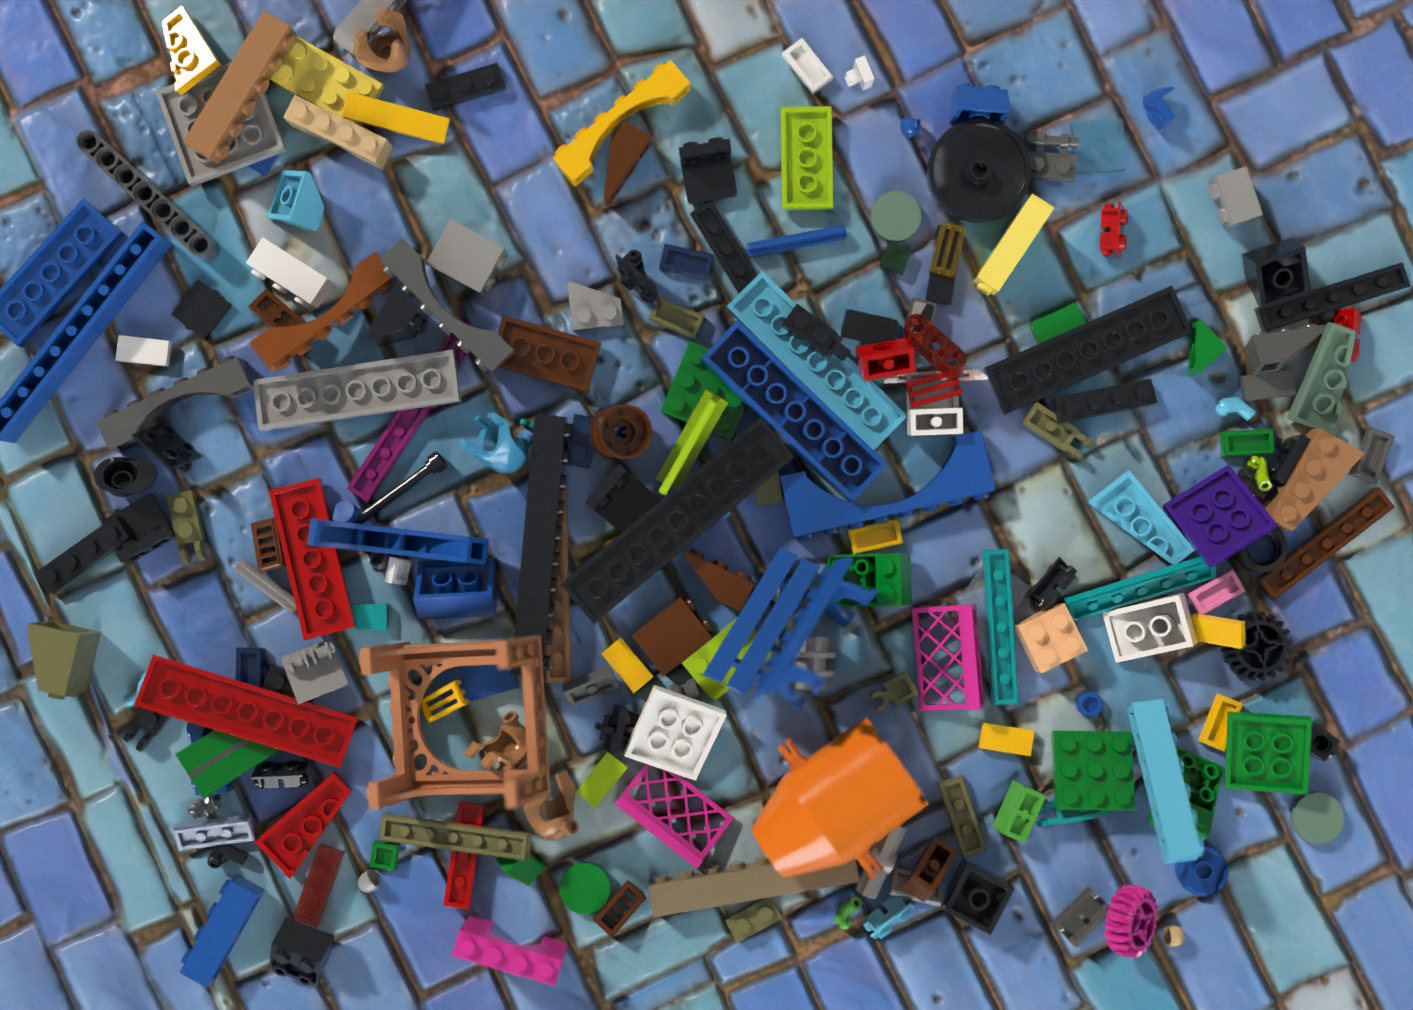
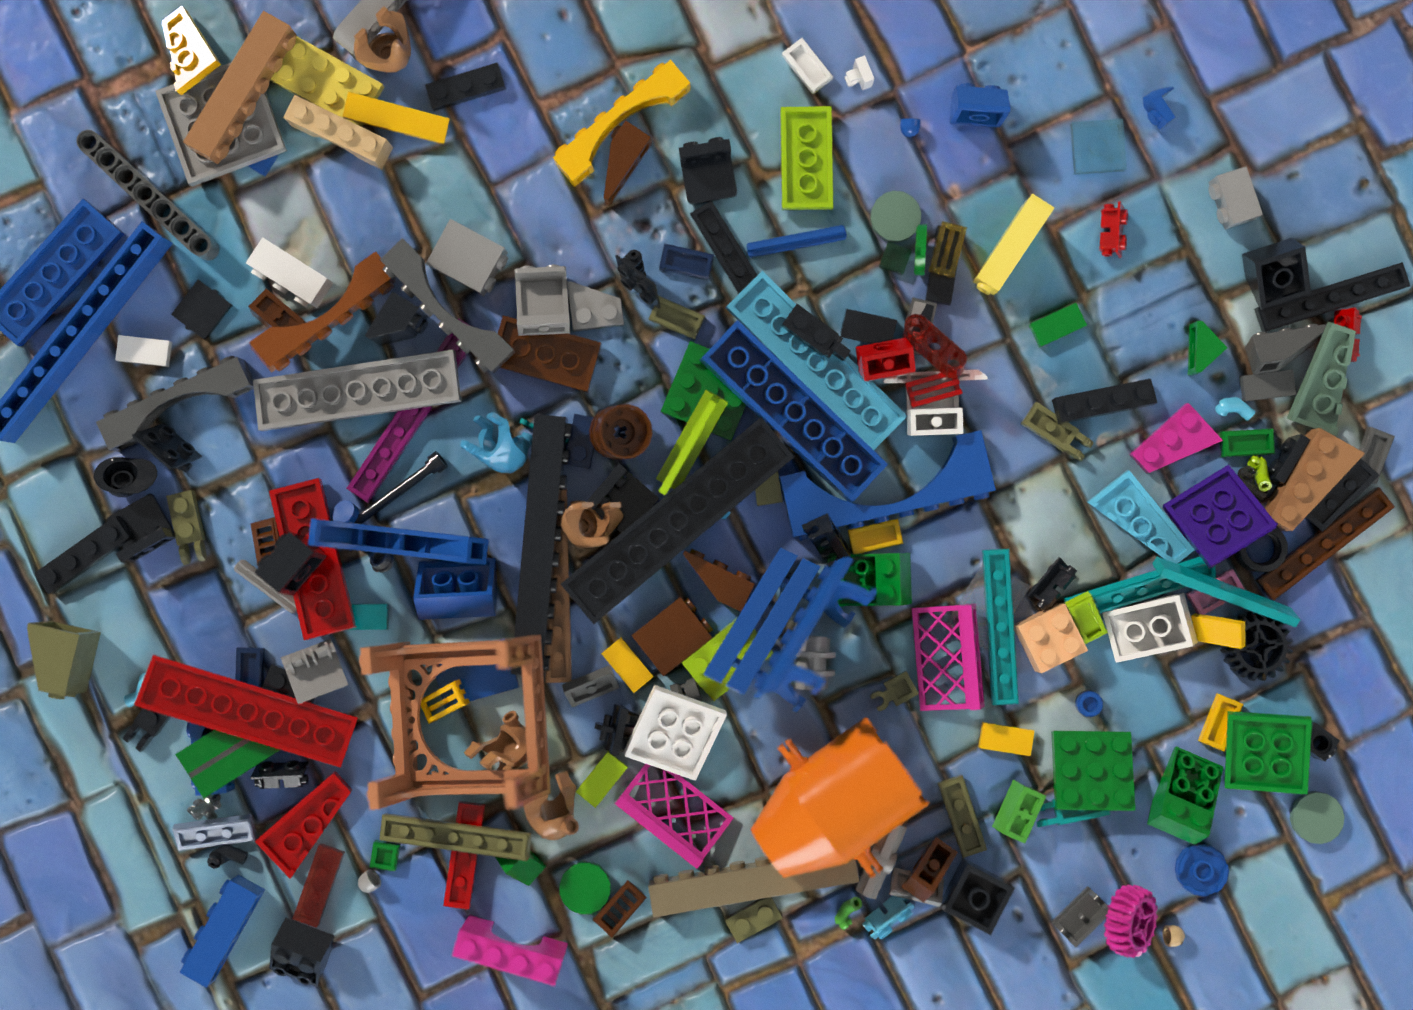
medium azure slope [266,170,325,232] -> none
white tile [384,557,412,585] -> none
black dish [927,119,1031,223] -> none
black plate [984,286,1193,415] -> none
dark grey plate [1026,132,1079,182] -> none
medium azure brick [1127,699,1204,864] -> none
none -> black brick [254,531,327,596]
none -> light grey panel [514,264,570,336]
none -> medium nougat piece [561,501,624,549]
none -> black hinge [802,513,853,567]
none -> green tile [914,224,927,276]
none -> lime tile [1065,591,1108,644]
none -> dark pink wing [1129,403,1223,473]
none -> teal tile [1152,556,1301,627]
none -> black plate [1306,458,1380,531]

